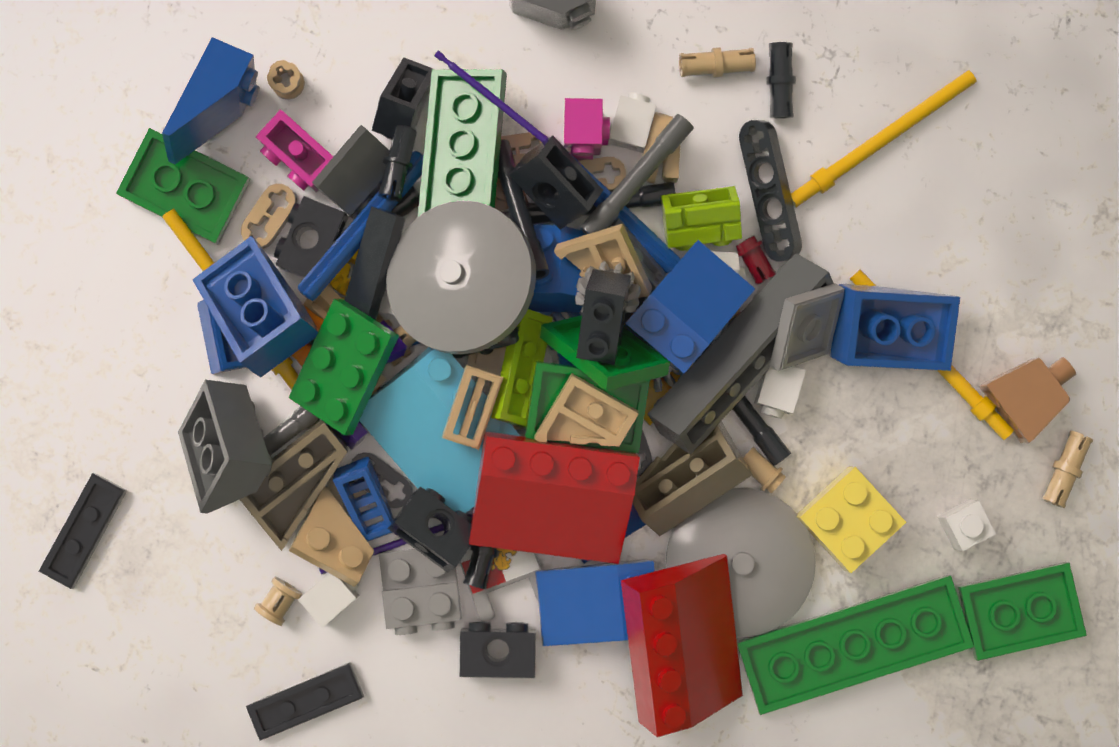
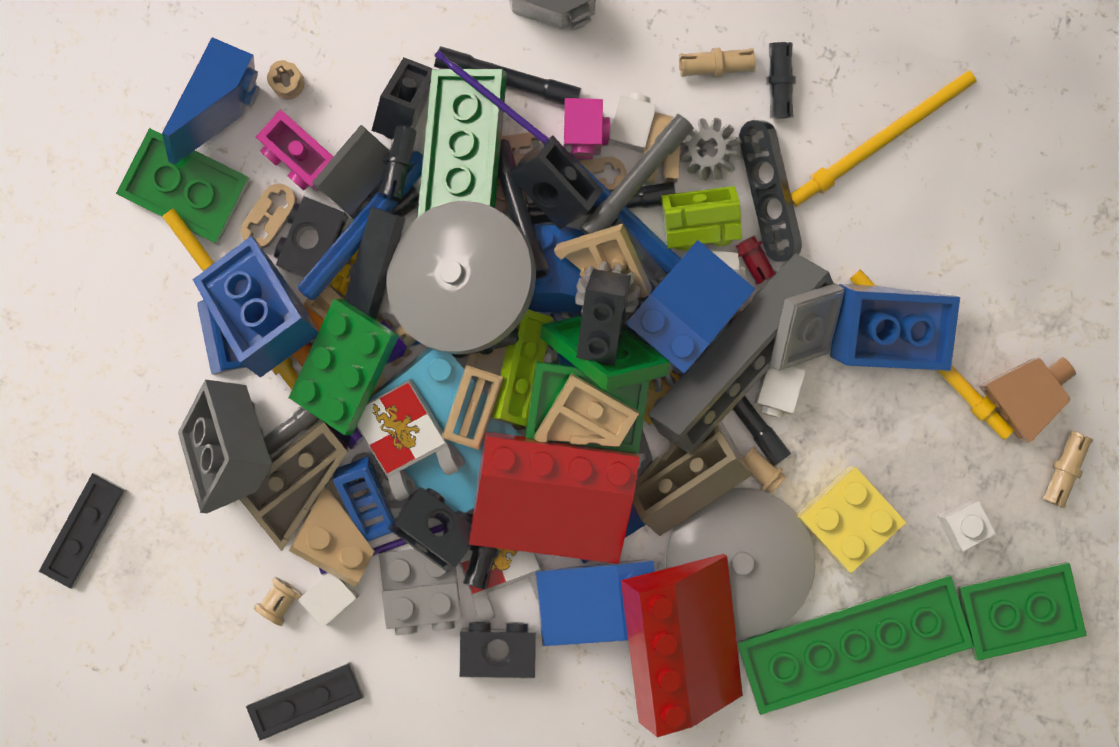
none -> flag [356,379,464,501]
none -> black piece [434,46,582,106]
none -> light grey gear [680,118,742,181]

